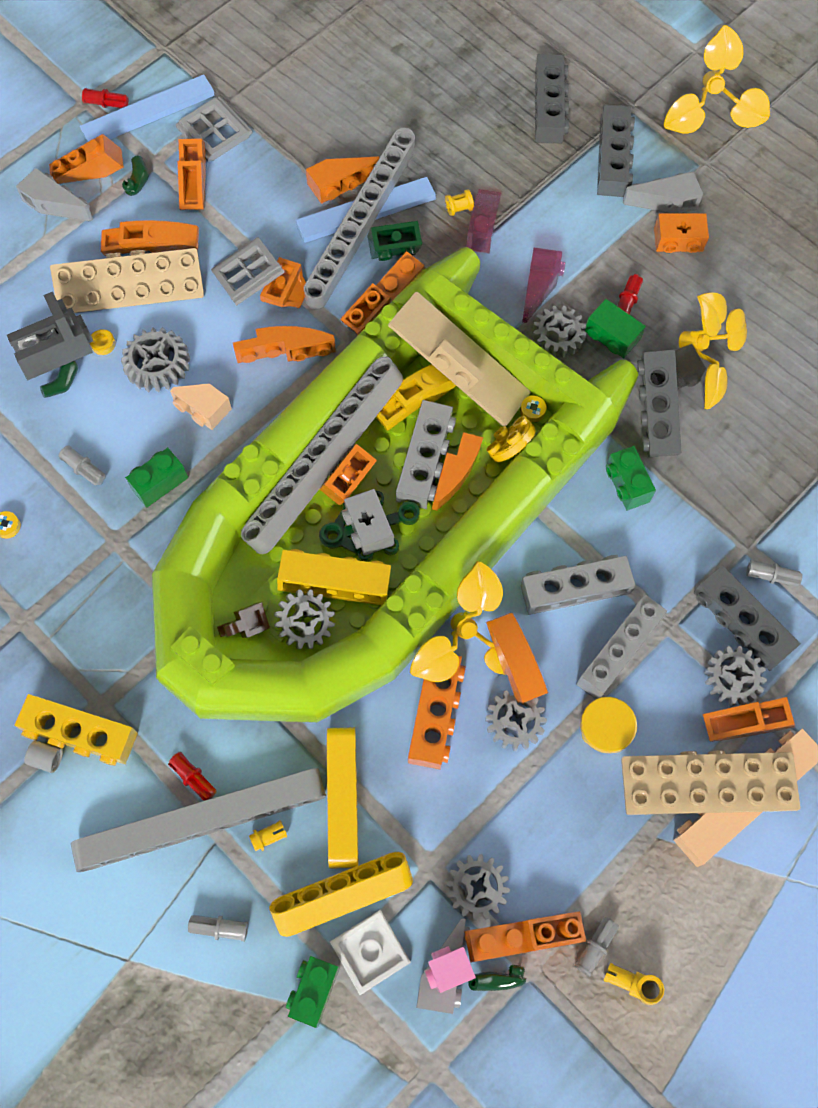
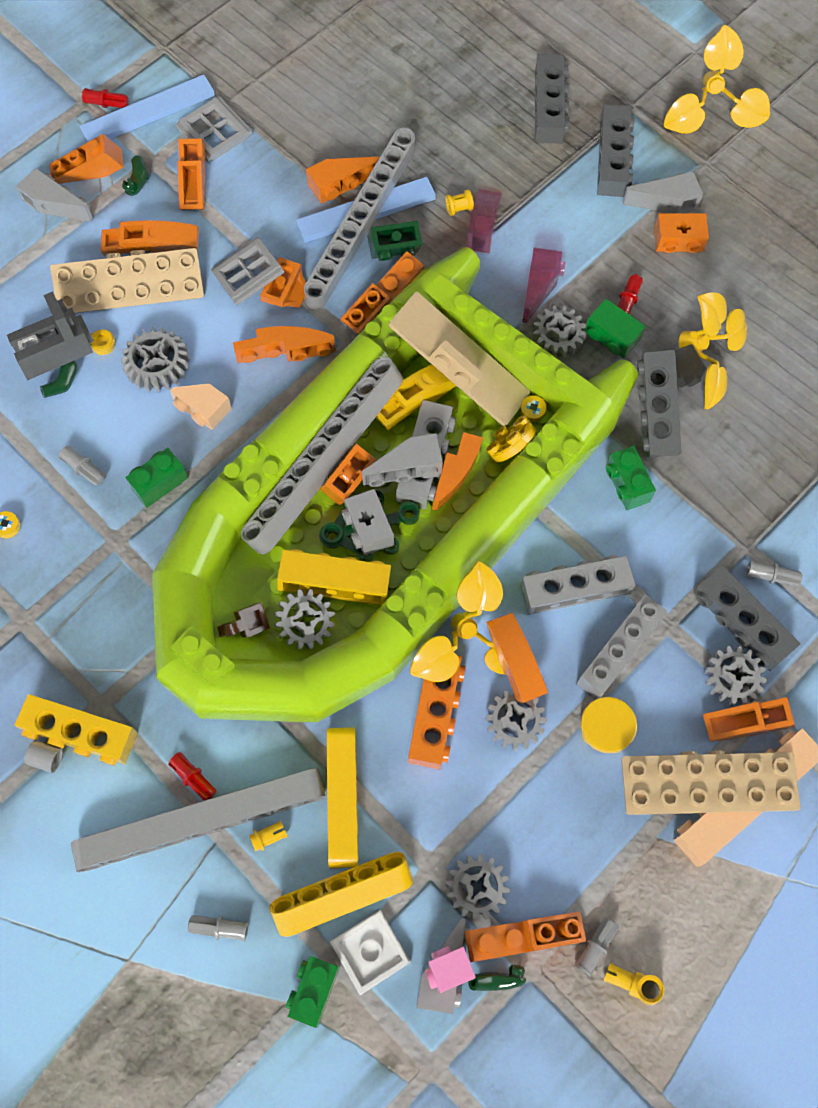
none -> light grey slope [362,433,443,487]

